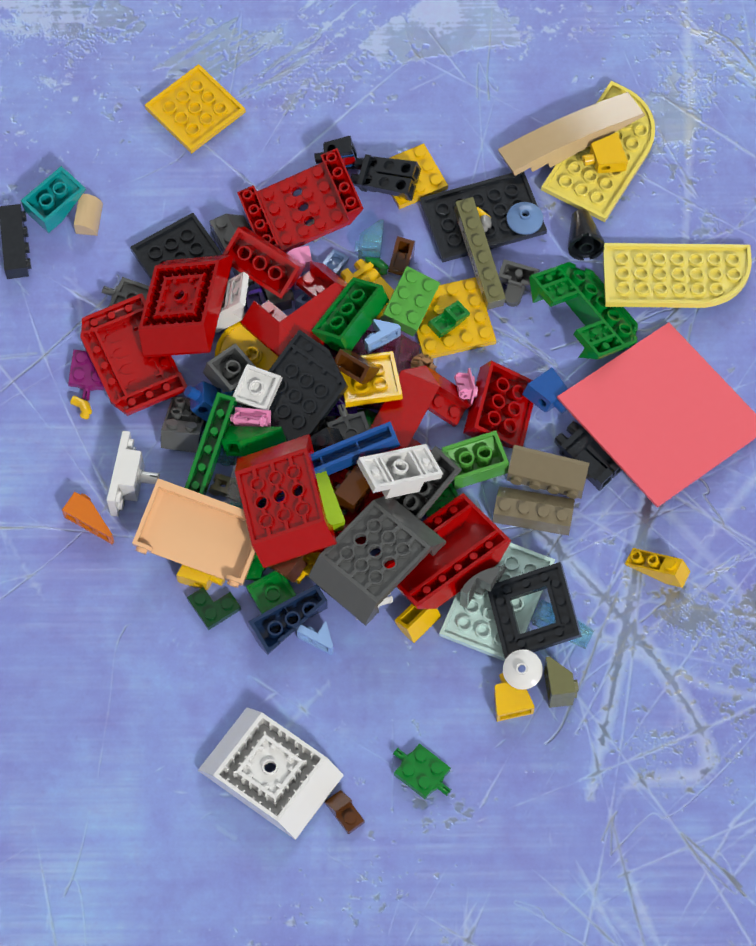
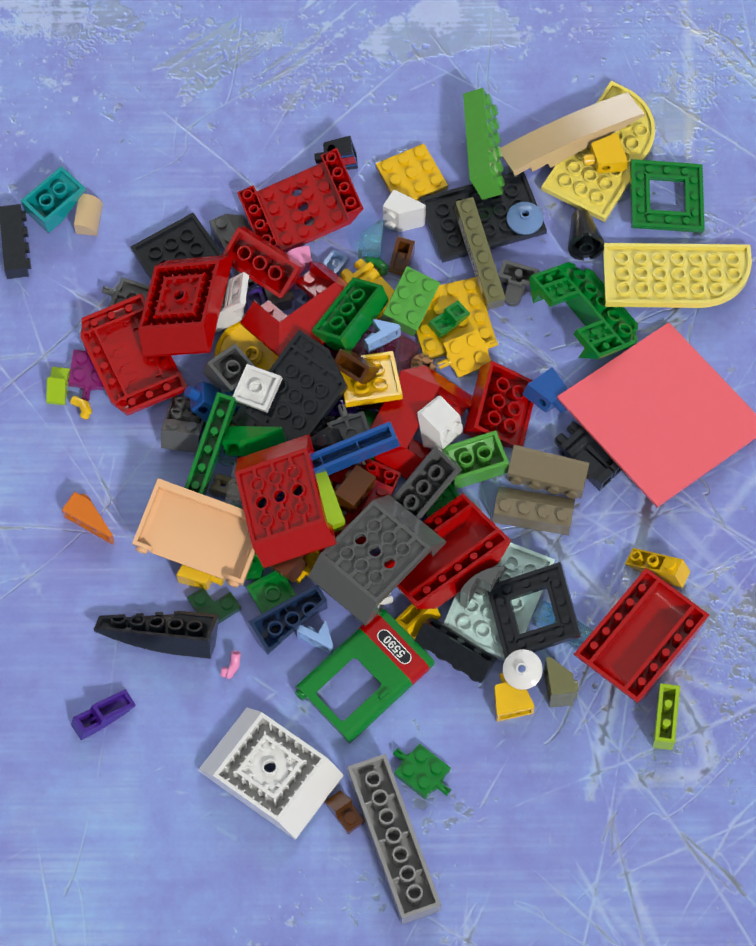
white brick [107,431,160,517] -> none
yellow plate [145,64,246,154] -> none
bright pink hinge [230,407,271,427] -> none
black hips [350,154,421,201] -> none
white brick [357,444,443,499] -> none
bright pink hinge [454,368,478,405] -> none
light grey arm [477,207,492,232] -> none
none -> lime slope [46,367,70,405]
none -> dark purple slope [71,689,136,740]
none -> black wedge [94,611,219,659]
none -> bright pink arm [220,651,241,679]
none -> green piece [294,608,435,744]
none -> light grey brick [347,754,441,924]
none -> white slope [383,190,426,232]
none -> black brick [414,616,497,683]
none -> white slope [417,396,463,449]
none -> yellow plate [437,329,498,379]
none -> bright green brick [463,88,505,200]
none -> red slope [574,568,709,703]
none -> green plate [630,159,705,233]
none -> lime brick [652,683,680,750]

